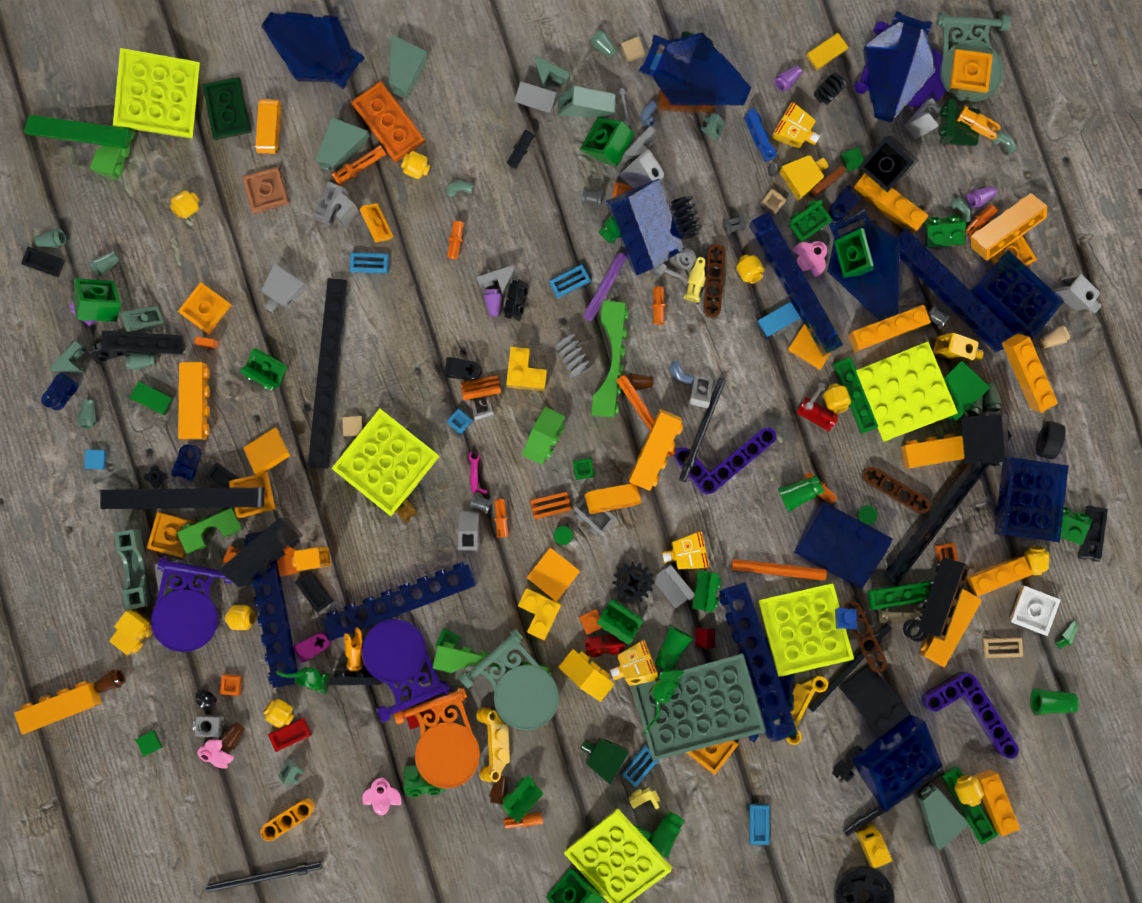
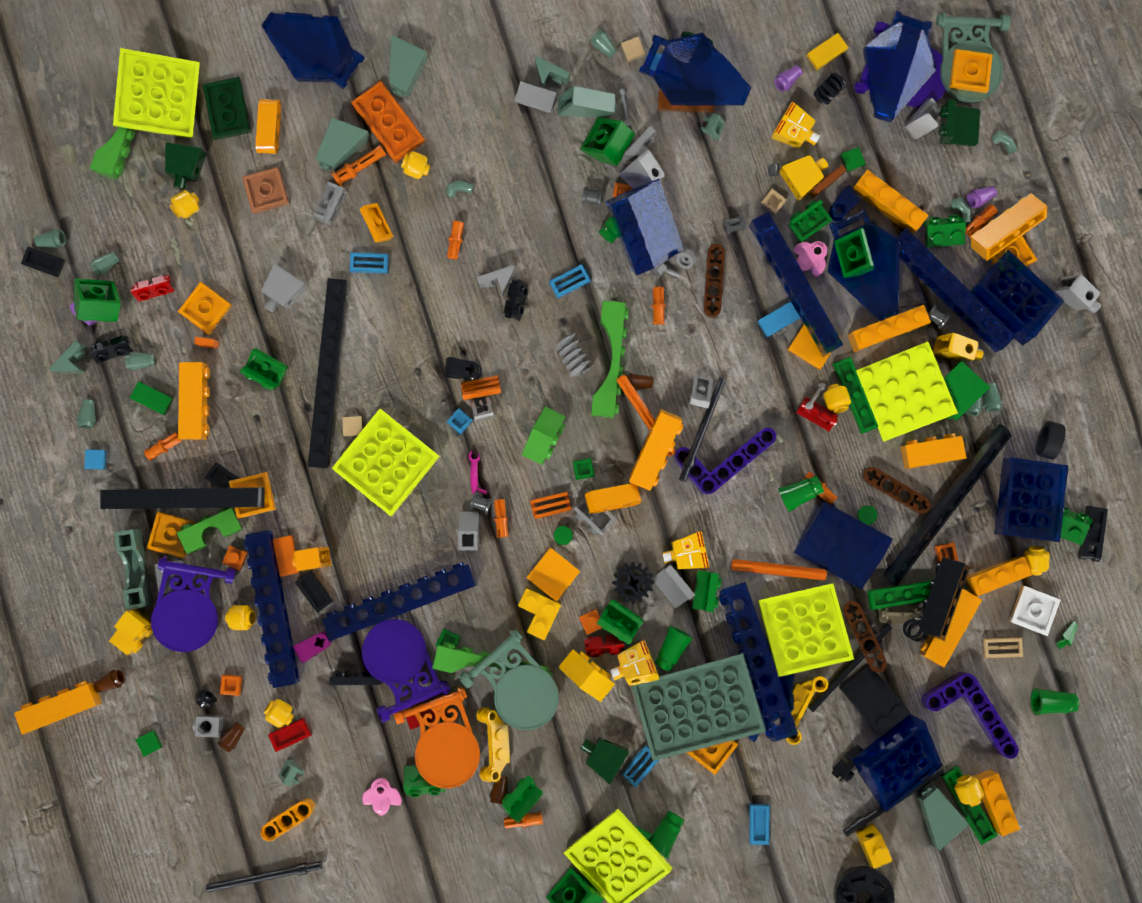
green tile [24,115,132,149] -> none
clear blue piece [41,373,79,410] -> none
black tile [101,331,183,355] -> none
sand green slope [120,306,164,333] -> none
black plate [144,465,167,488] -> none
clear blue piece [171,444,202,483] -> none
bright pink plate [197,740,234,768] -> none
black slope [219,517,303,587] -> none
light orange tile [243,427,291,476] -> none
green animal [276,667,329,694] -> none
light grey hinge [330,191,360,228] -> none
light orange piece [344,628,364,671] -> none
pearl gold wheel [396,499,419,524] -> none
medium lavender cone [483,289,502,317] -> none
black pin [506,130,535,169] -> none
yellow brick [506,347,547,391] -> none
medium lavender axle [584,252,627,321] -> none
light yellow bracket [629,787,660,809] -> none
sand blue arm [640,101,658,129] -> none
green animal [643,670,684,735] -> none
sand blue arm [669,361,693,385] -> none
black piece [671,196,702,239] -> none
light yellow piece [683,257,706,302] -> none
dark red slope [695,628,716,649] -> none
yellow head [736,254,765,284] -> none
blue hinge [744,108,777,162] -> none
blue plate [835,608,857,630] -> none
black slope [859,136,919,192] -> none
light orange piece [956,106,1001,140] -> none
black slope [961,414,1008,467] -> none
light orange brick [1002,334,1058,413] -> none
tan cone [1038,325,1070,349] -> none
none -> red hinge [130,274,175,302]
none -> orange axle [144,432,182,461]
none -> dark green torso [165,142,207,190]

